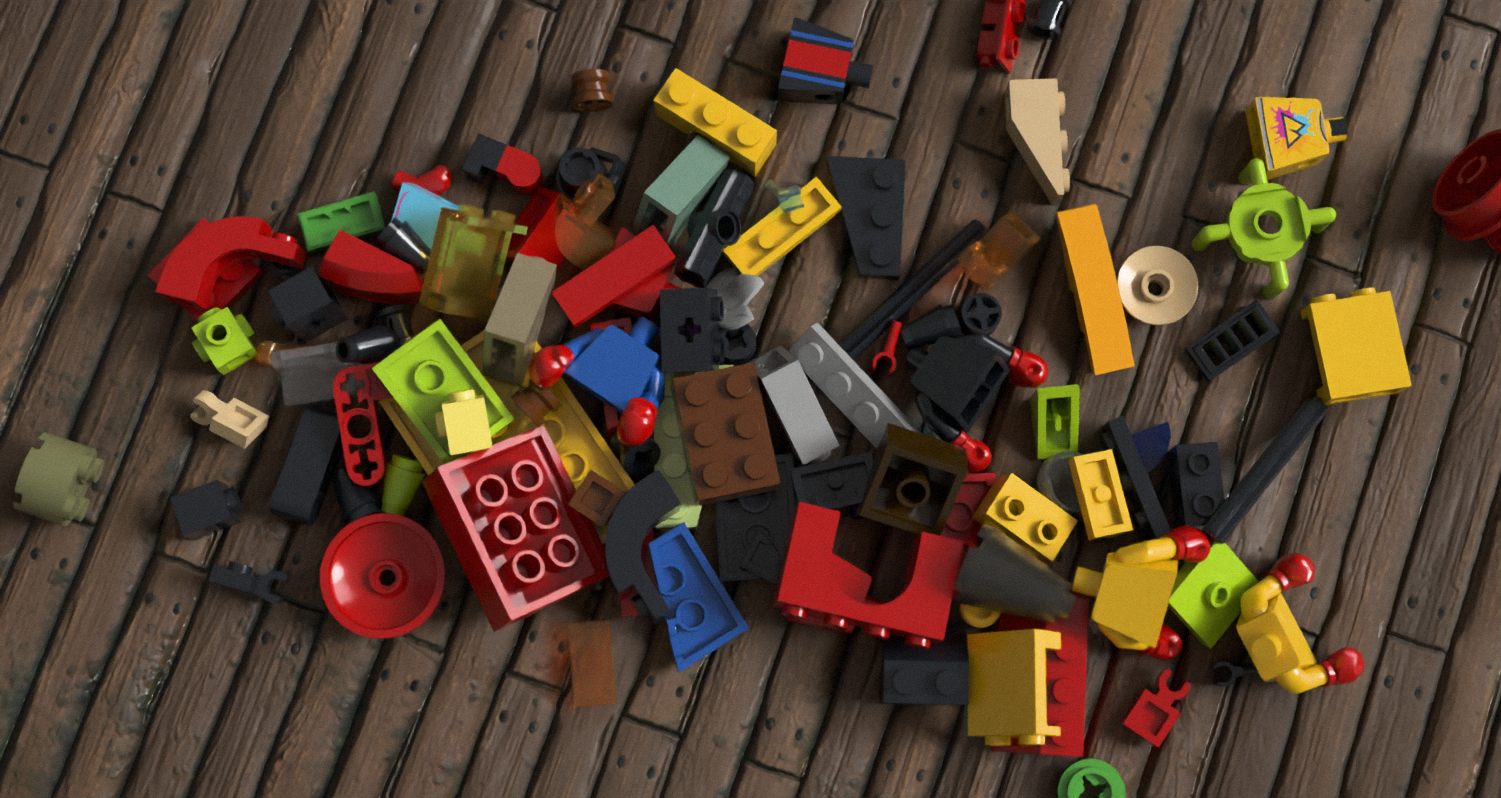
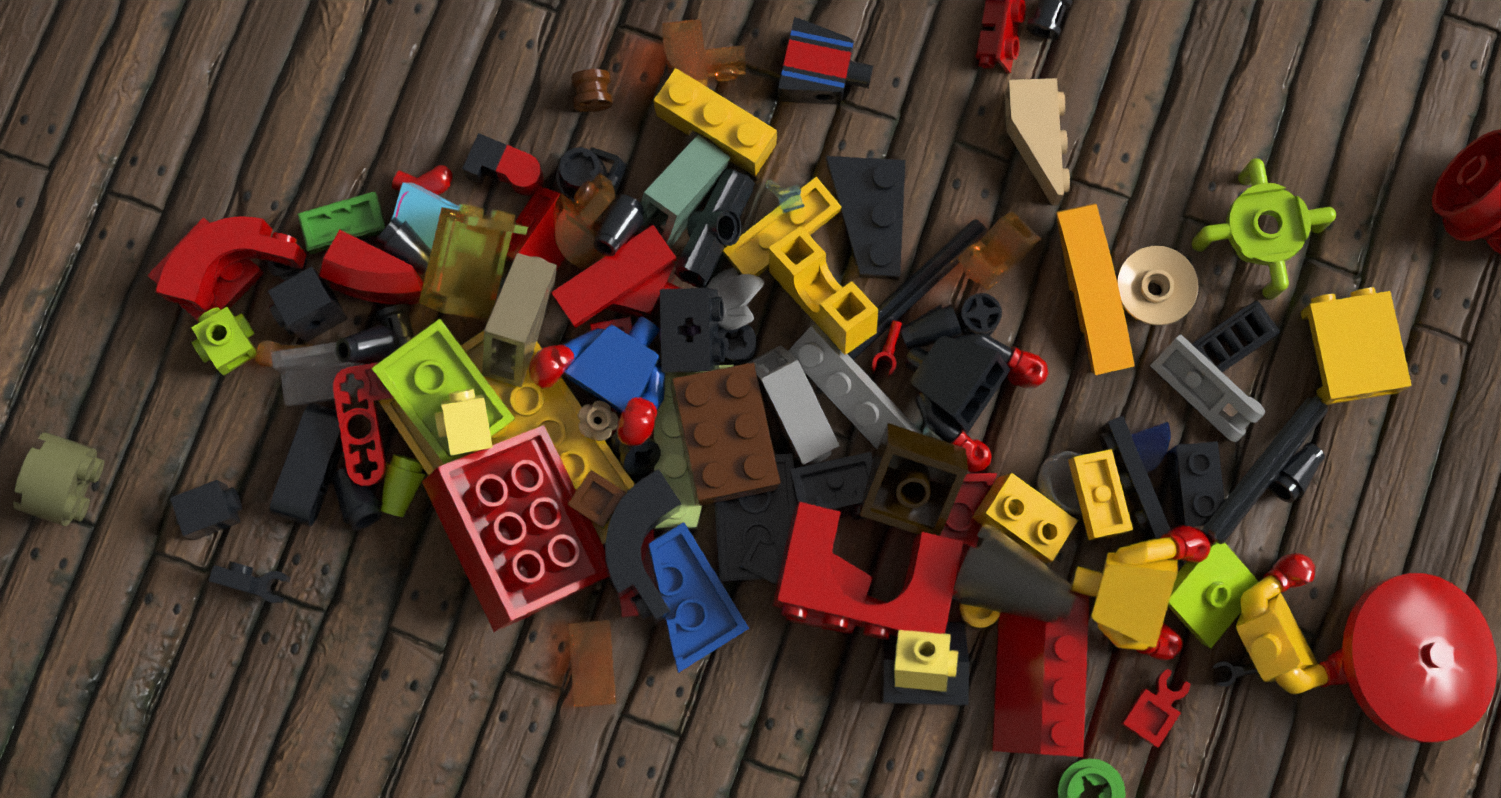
tan plate [190,390,269,449] -> none
red dish [320,513,446,639] -> none
reddish brown wheel [510,379,562,428] -> none
yellow panel [967,629,1061,746] -> none
lime slope [1029,384,1080,460] -> none
yellow torso [1245,97,1347,180] -> none
none -> tan plate [578,401,618,441]
none -> black cone [593,195,644,256]
none -> clear orange brick [662,19,746,87]
none -> yellow arch [769,226,878,355]
none -> light yellow brick [895,630,958,692]
none -> light grey plate [1150,334,1265,442]
none -> black cone [1268,442,1325,503]
none -> red dish [1342,573,1497,743]

